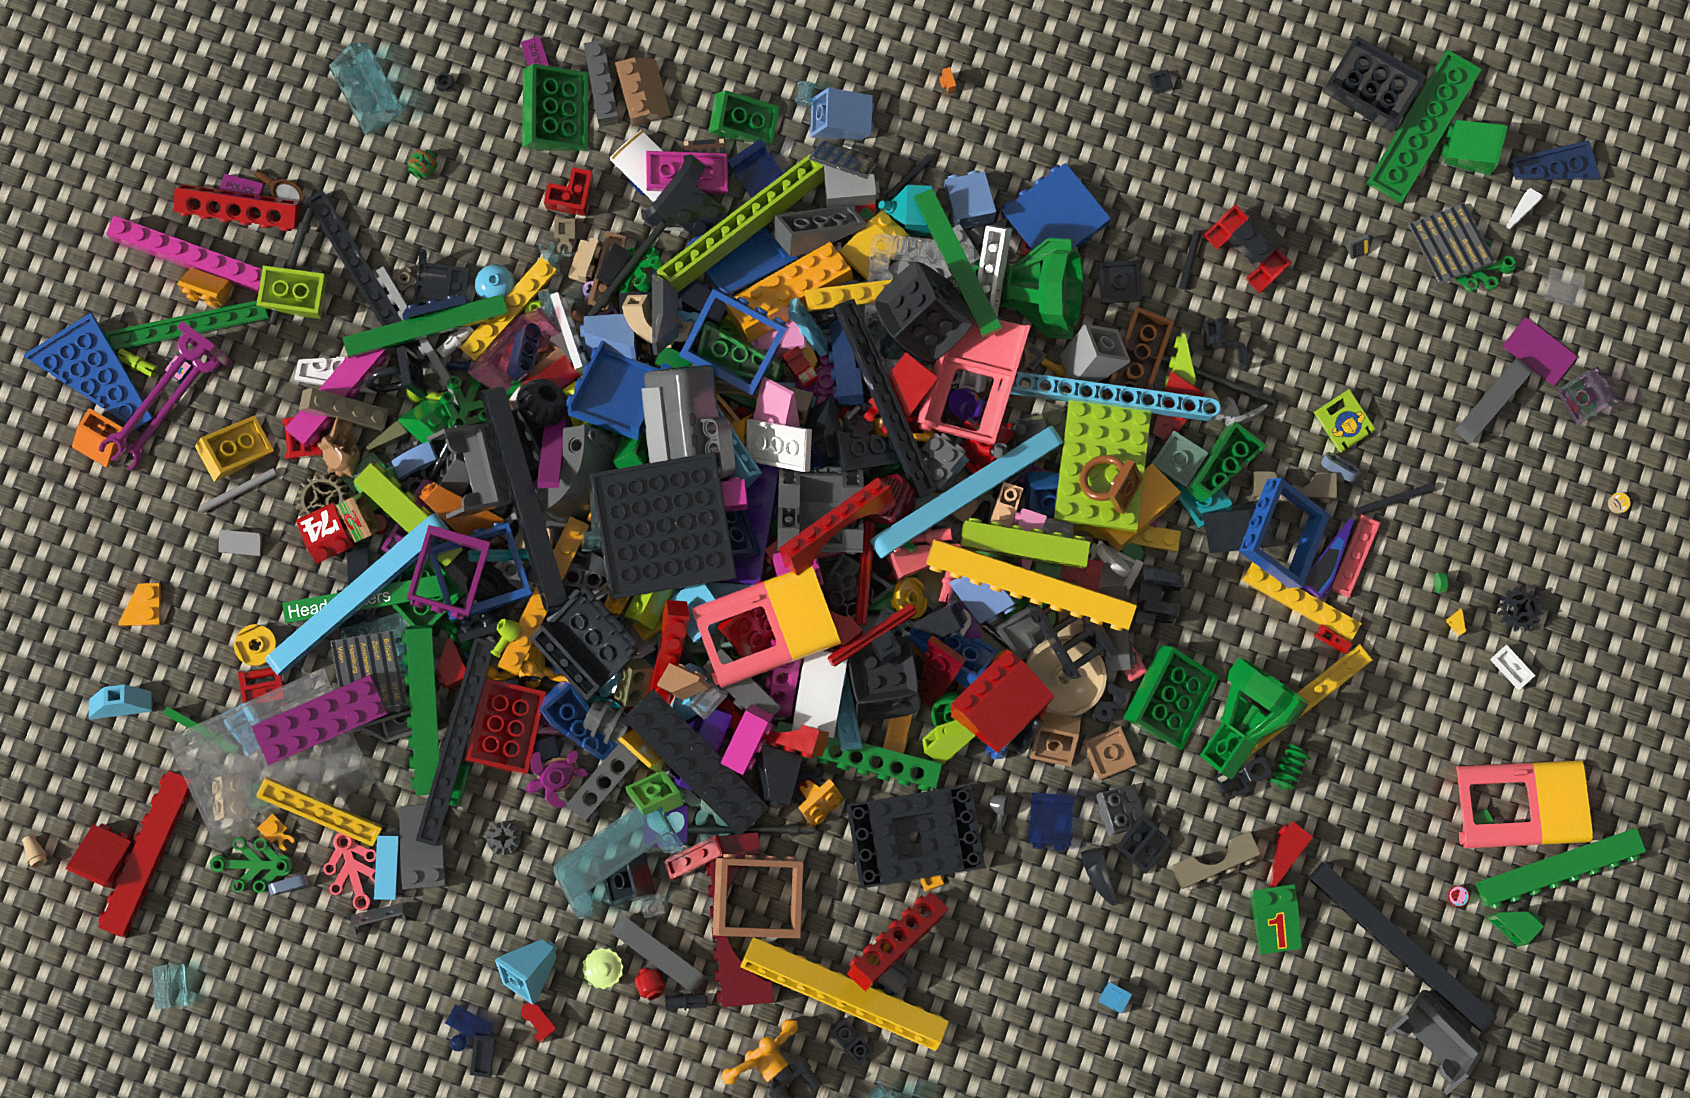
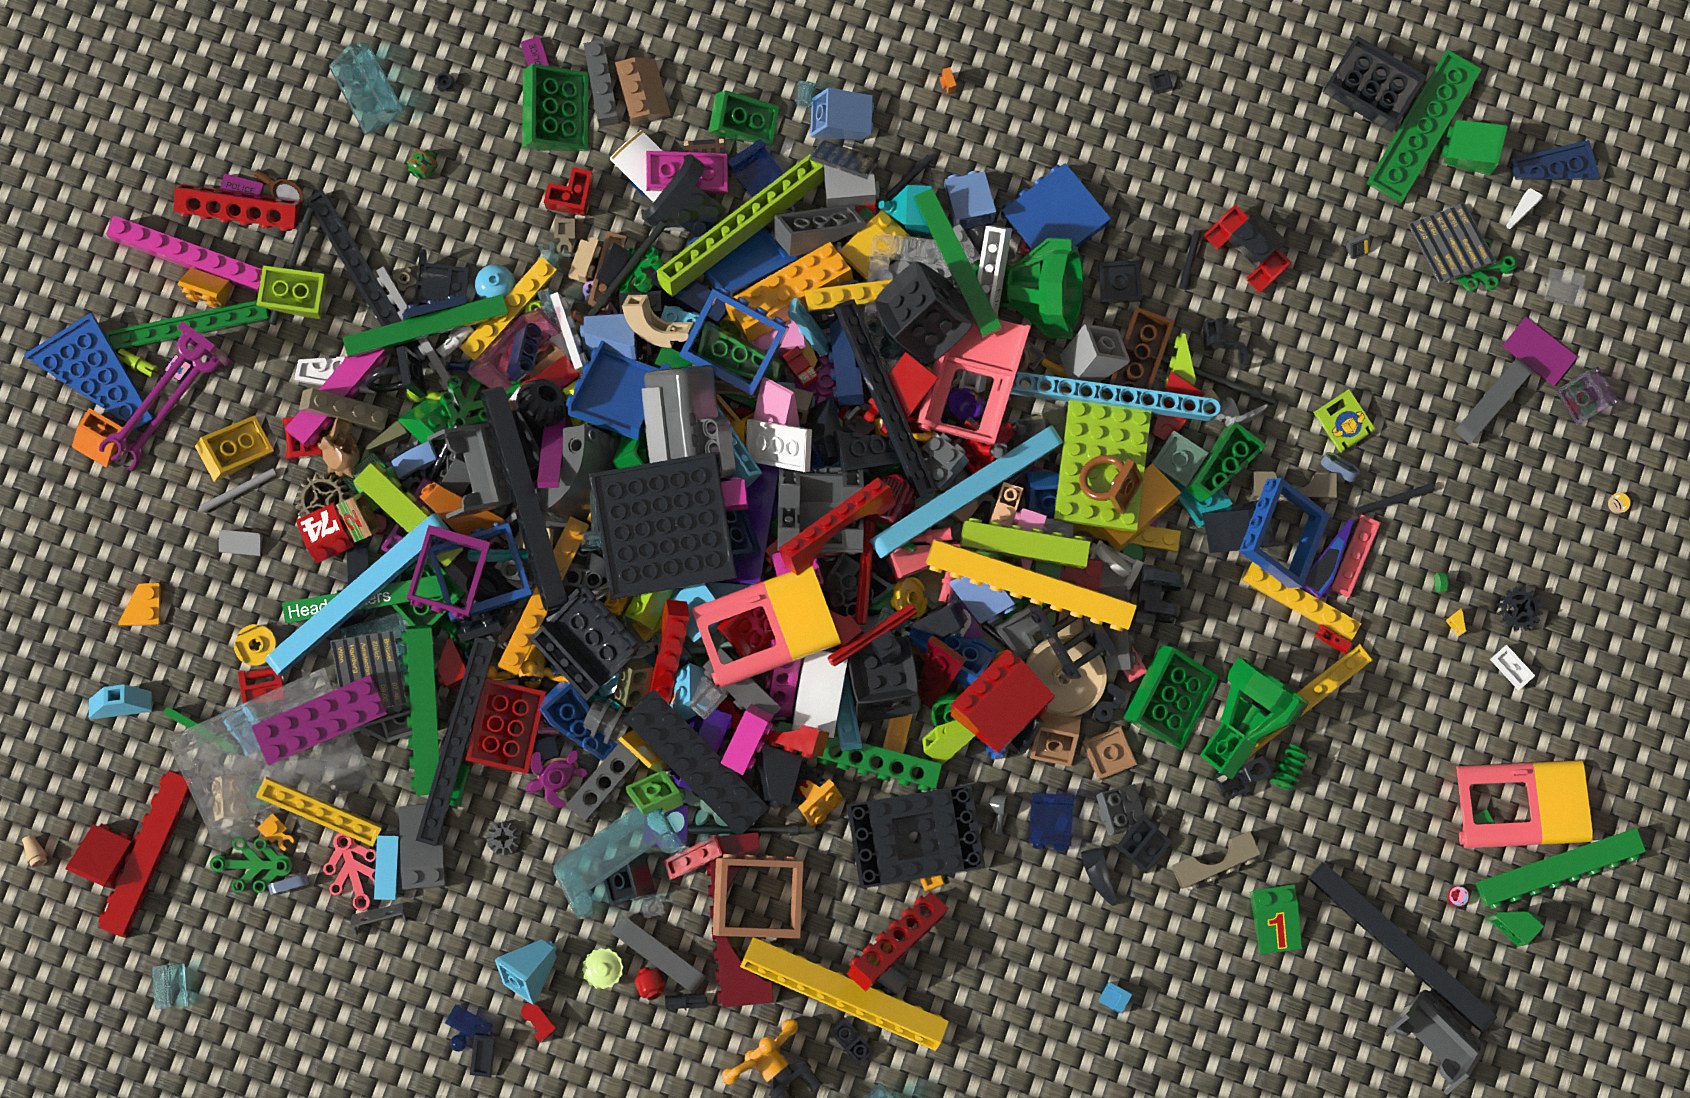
lime bar [490,619,521,658] -> none
dark grey wedge [652,274,683,355] -> none
medium nougat slope [657,663,710,700] -> none
red slope [1269,821,1313,888] -> none

